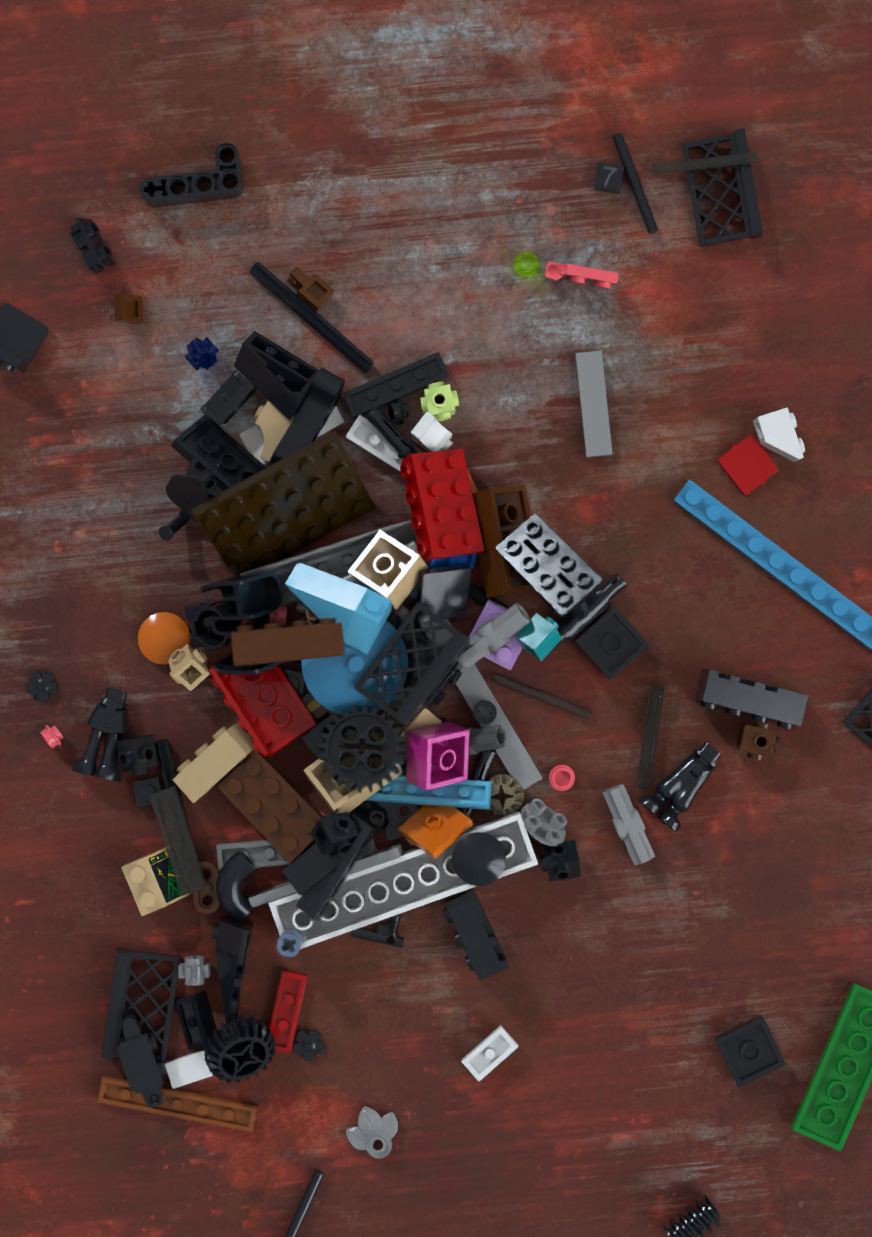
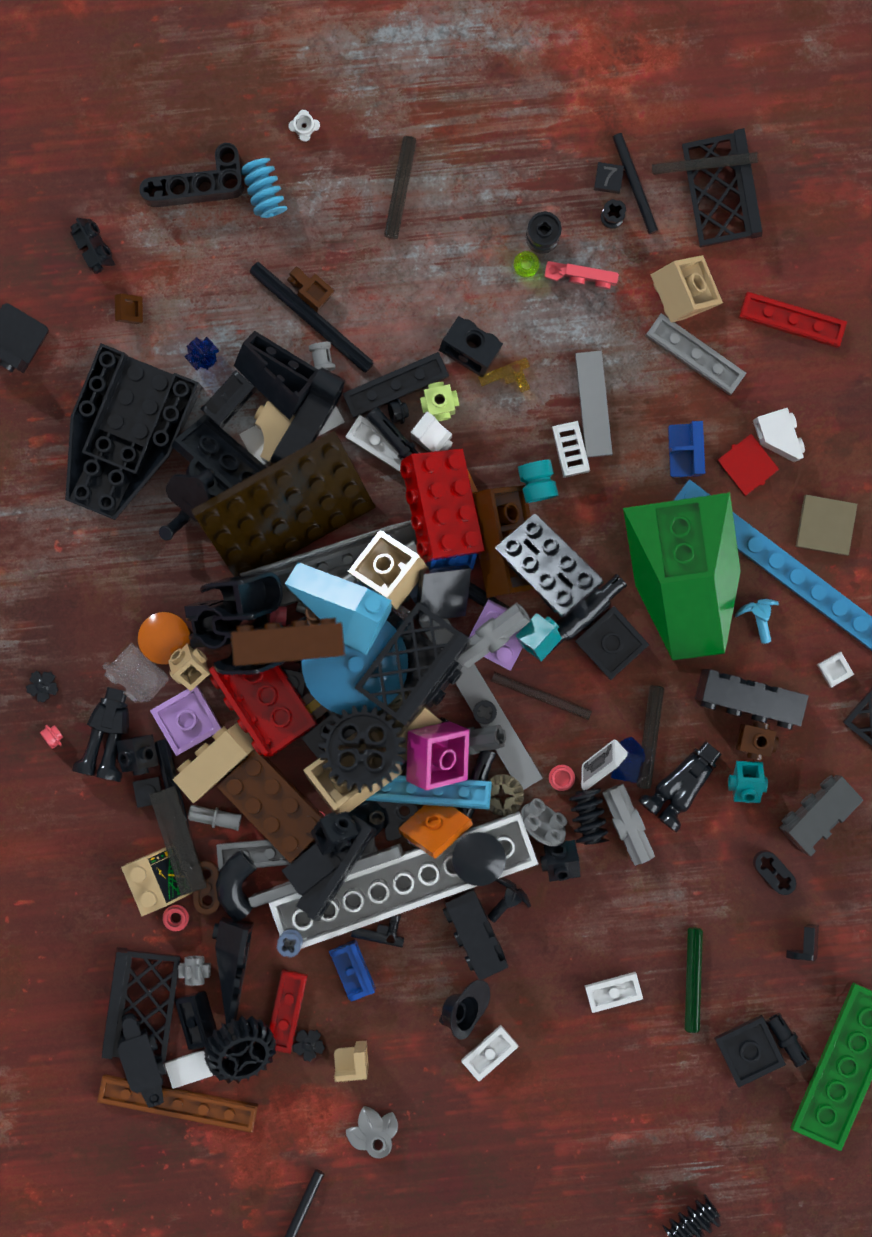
none -> black wedge [65,343,203,520]
none -> clear bracket [102,643,171,703]
none -> lavender plate [150,685,222,756]
none -> coral plate [163,904,189,931]
none -> light grey axle [188,805,242,831]
none -> medium azure piece [241,158,287,218]
none -> white plate [289,110,320,142]
none -> light grey bush [309,342,336,371]
none -> blue hinge [329,939,376,1002]
none -> tan panel [334,1041,369,1082]
none -> clear smoke axle [384,136,417,239]
none -> black brick [438,316,503,378]
none -> black piece [439,980,490,1039]
none -> clear yellow hose [478,357,530,393]
none -> black plant [487,878,531,923]
none -> teal wheel [518,459,559,503]
none -> black wheel [526,211,562,254]
none -> white slope [552,421,590,478]
none -> black piece [569,788,609,845]
none -> slope [581,739,628,790]
none -> white plate [585,972,643,1013]
none -> black bush [601,199,626,229]
none -> clear blue tile [611,737,646,783]
none -> green wedge [623,493,741,660]
none -> light grey tile [645,313,746,395]
none -> tan slope [651,255,723,323]
none -> blue panel [668,421,705,477]
none -> dark green axle [685,927,703,1033]
none -> teal brick [728,761,768,803]
none -> medium azure plant [735,599,779,643]
none -> red tile [738,291,847,348]
none -> black beam [753,850,796,895]
none -> black pin [766,1013,810,1067]
none -> dark grey wedge [779,775,863,857]
none -> black tile [786,924,819,961]
none -> dark tan tile [795,495,858,556]
none -> white tile [817,652,854,688]

